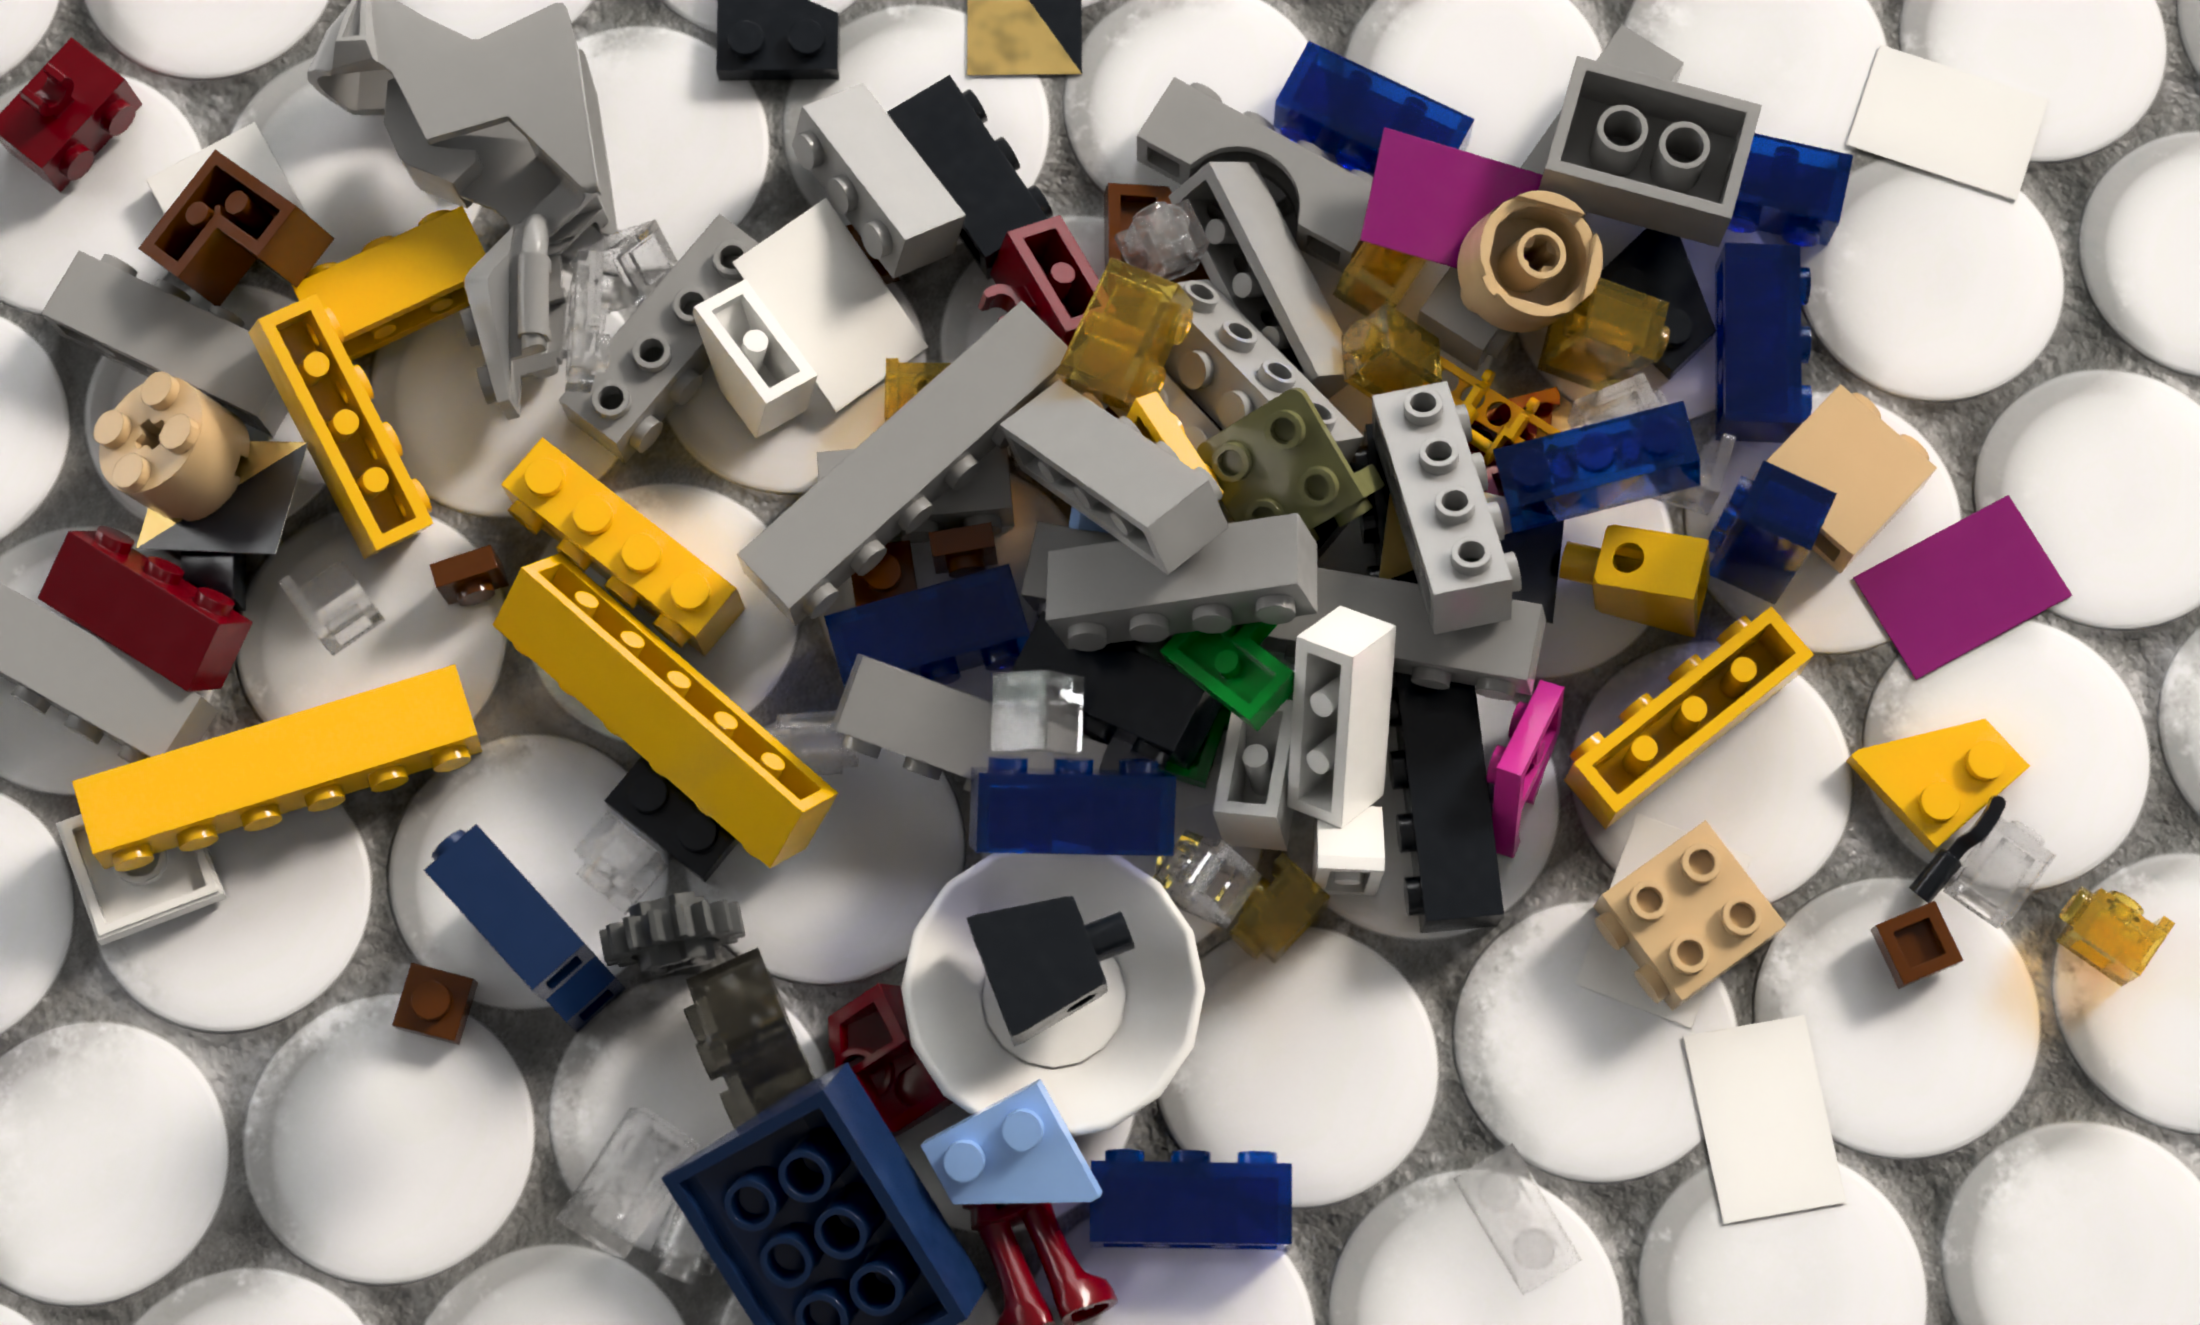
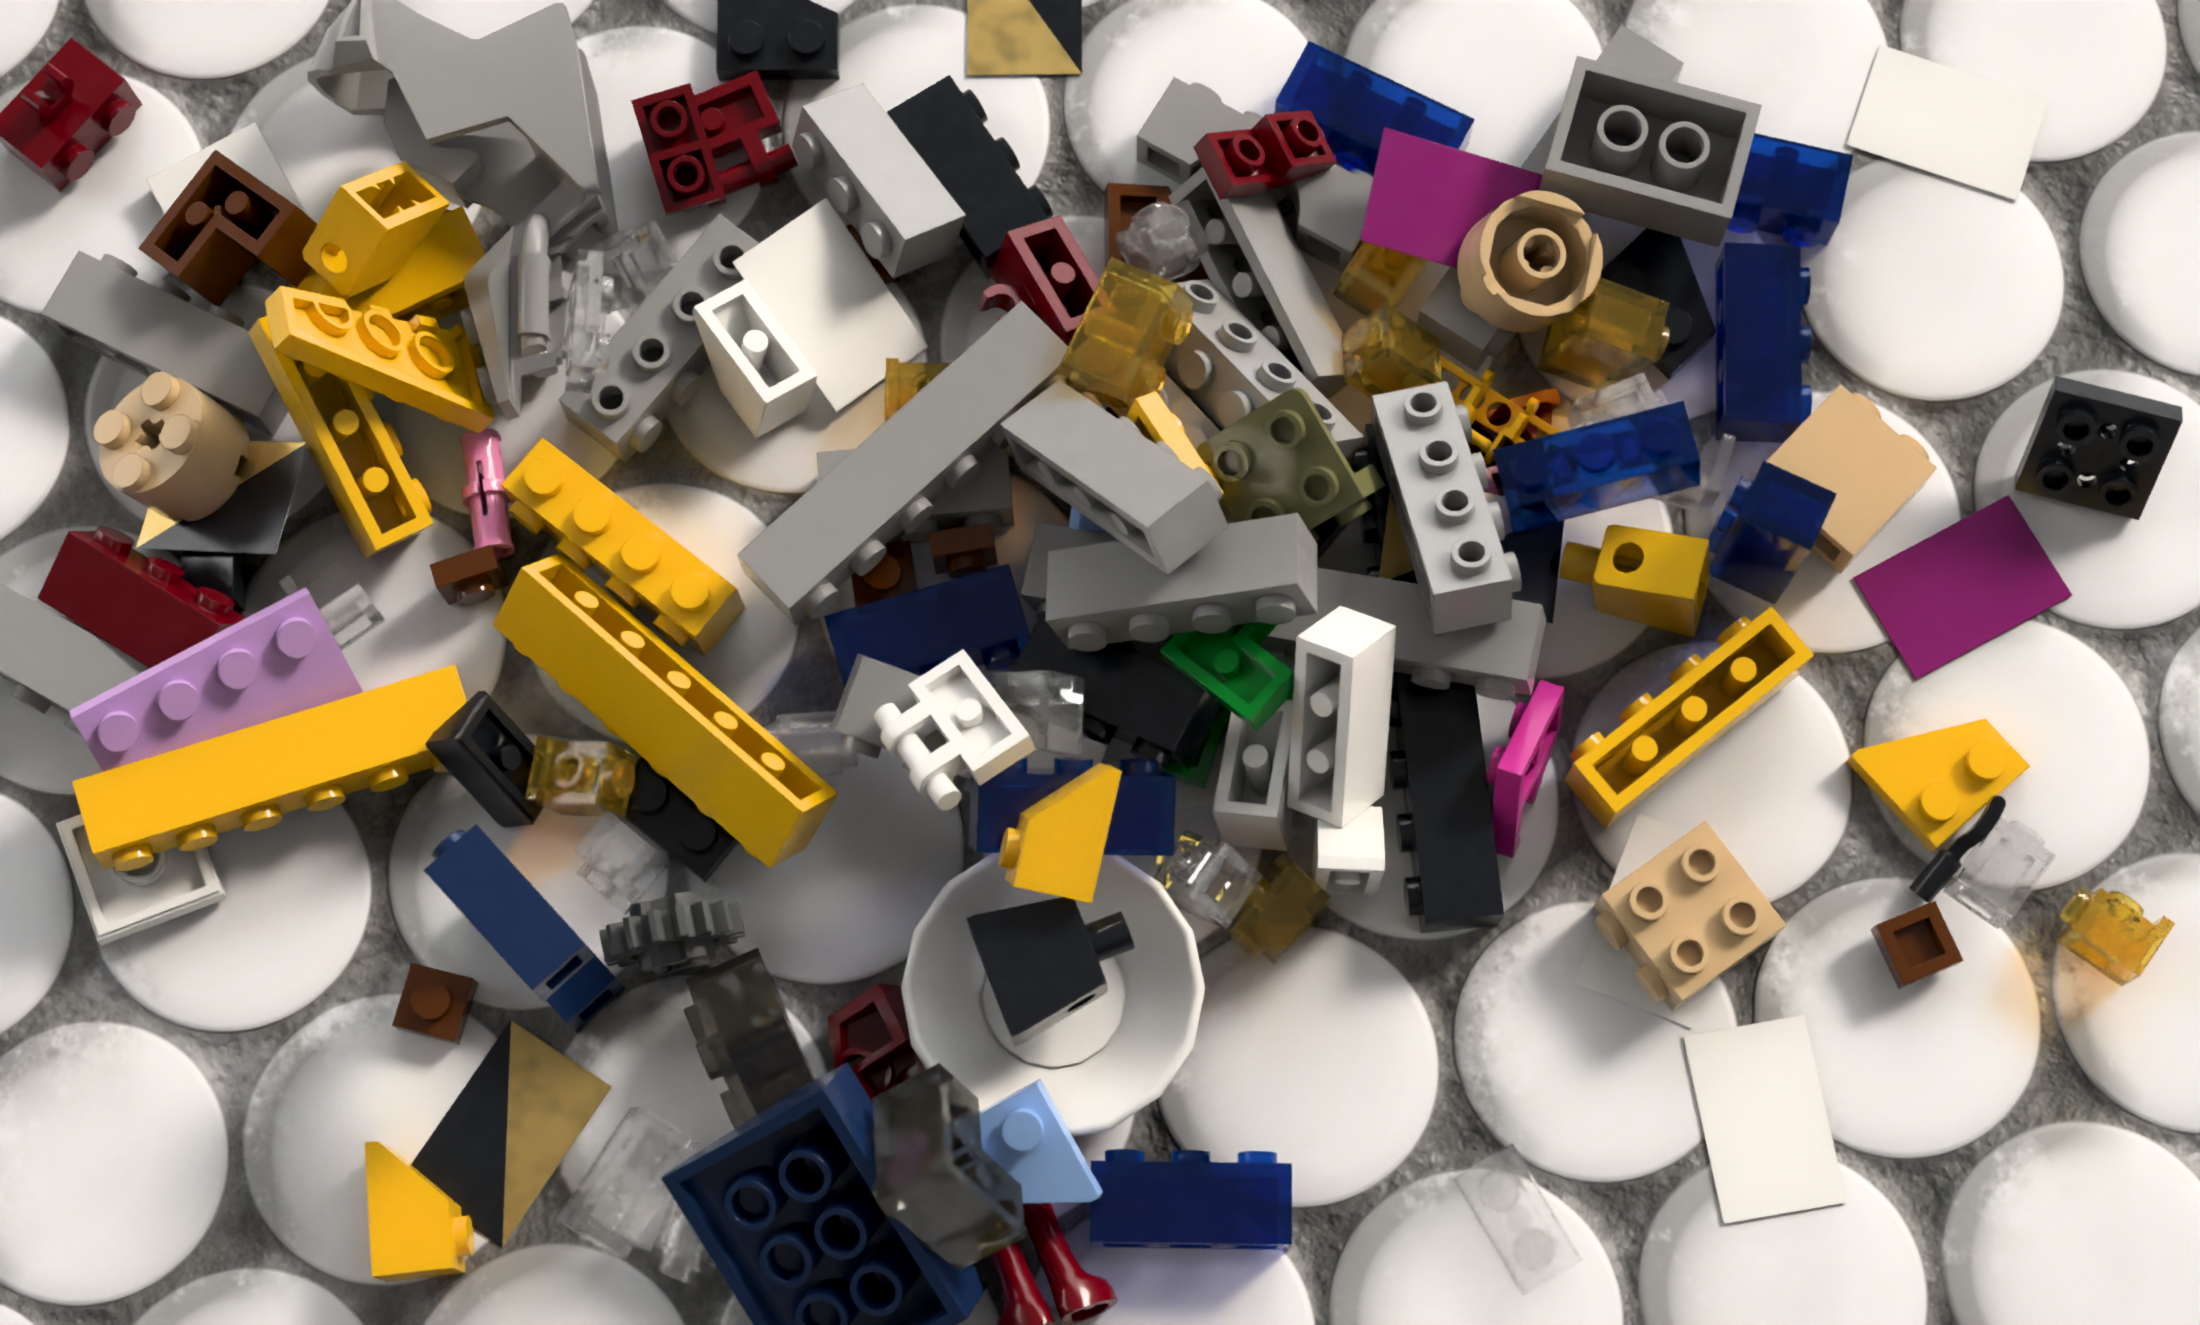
none -> lavender wing [69,587,363,772]
none -> yellow wing [264,286,495,434]
none -> yellow torso [302,161,450,302]
none -> yellow slope [364,1141,474,1282]
none -> sticker [411,1020,612,1248]
none -> black slope [425,691,563,827]
none -> bright pink pin [460,429,515,559]
none -> clear yellow brick [525,736,637,818]
none -> dark red slope [631,83,726,216]
none -> dark red plate [684,70,798,212]
none -> clear smoke brick [871,1063,1025,1271]
none -> white plate [874,649,1036,811]
none -> yellow slope [998,763,1122,903]
none -> dark red slope [1193,110,1337,200]
none -> black plate [2015,375,2183,520]

